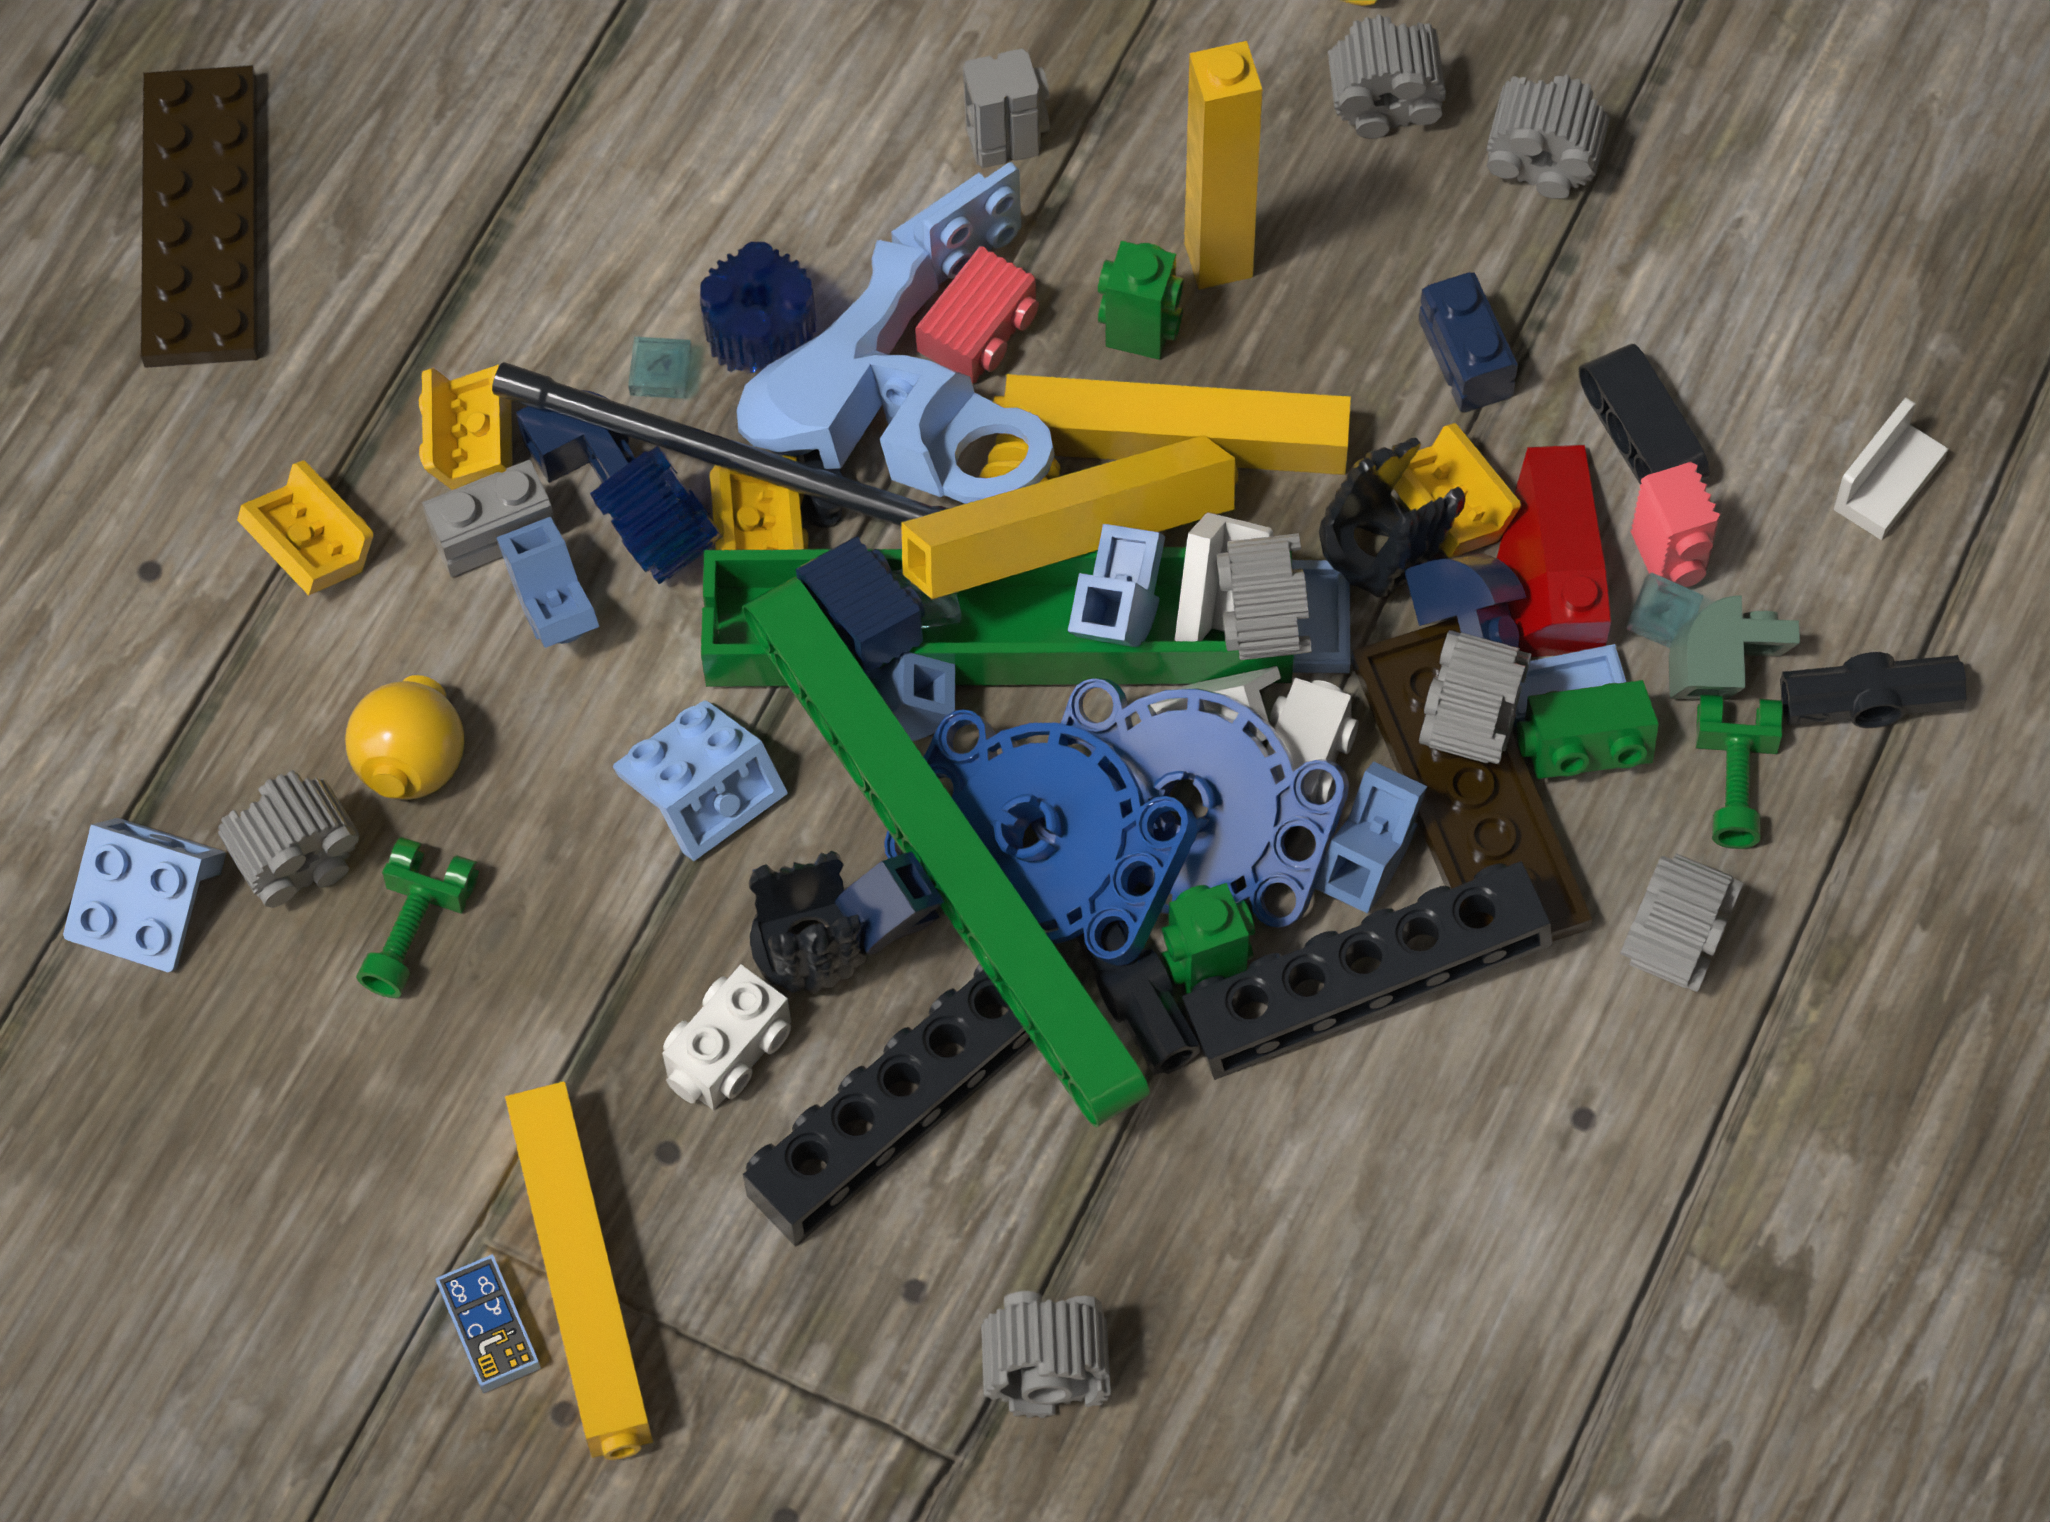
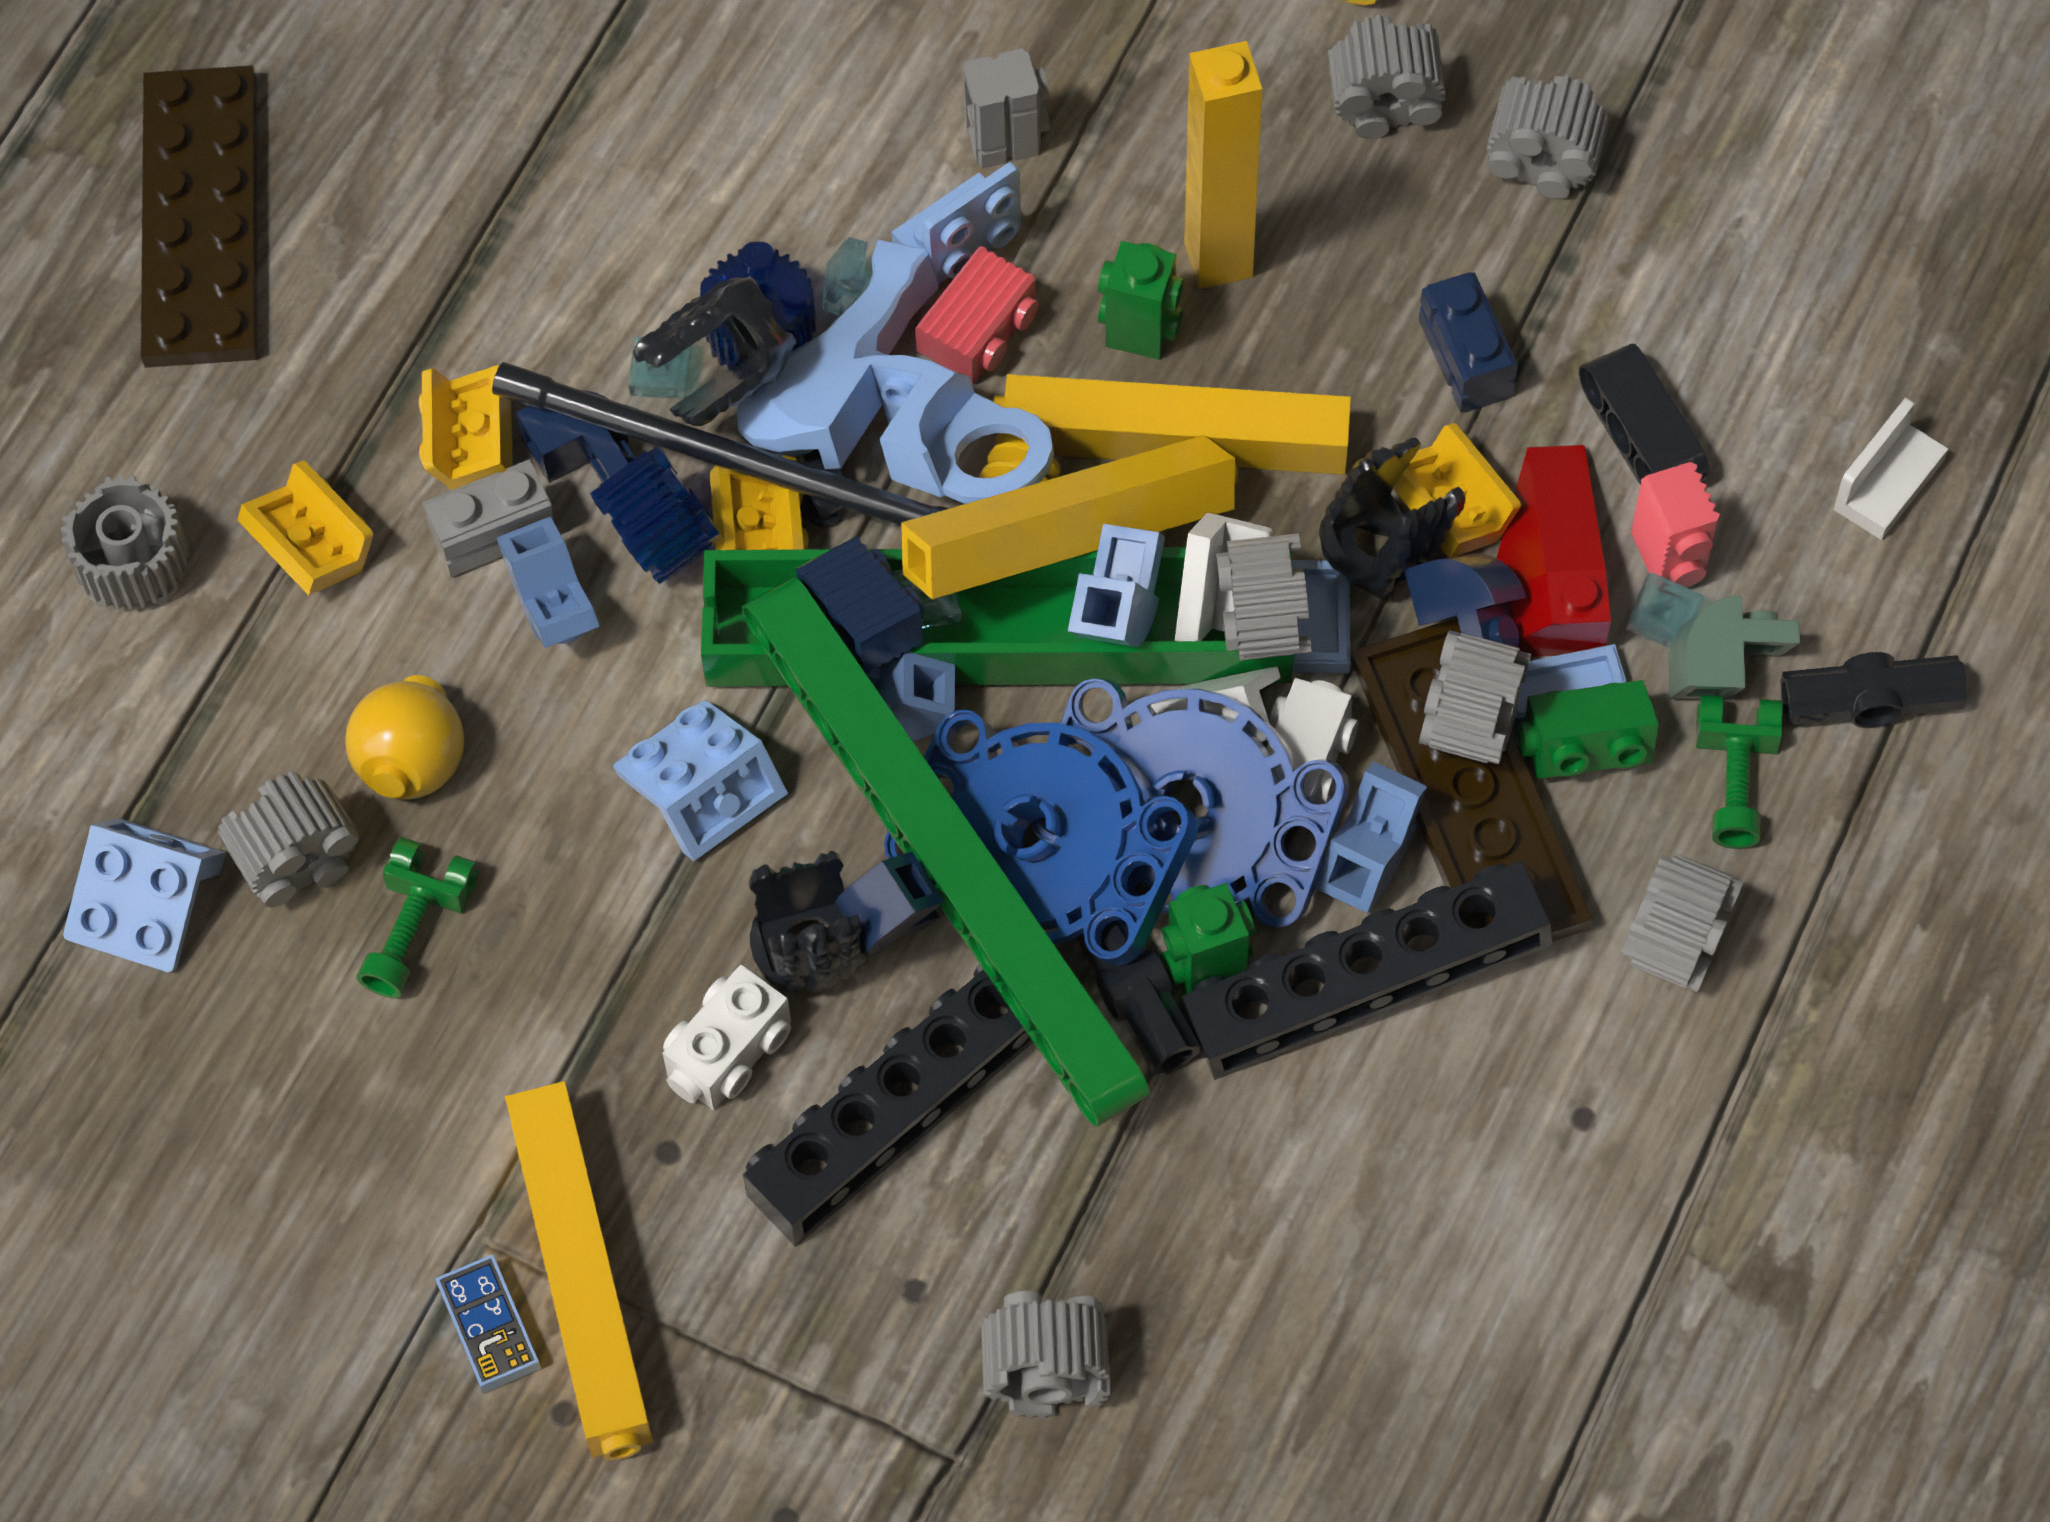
none -> light grey brick [61,475,189,610]
none -> black piece [633,277,796,426]
none -> clear light blue tile [822,237,868,315]

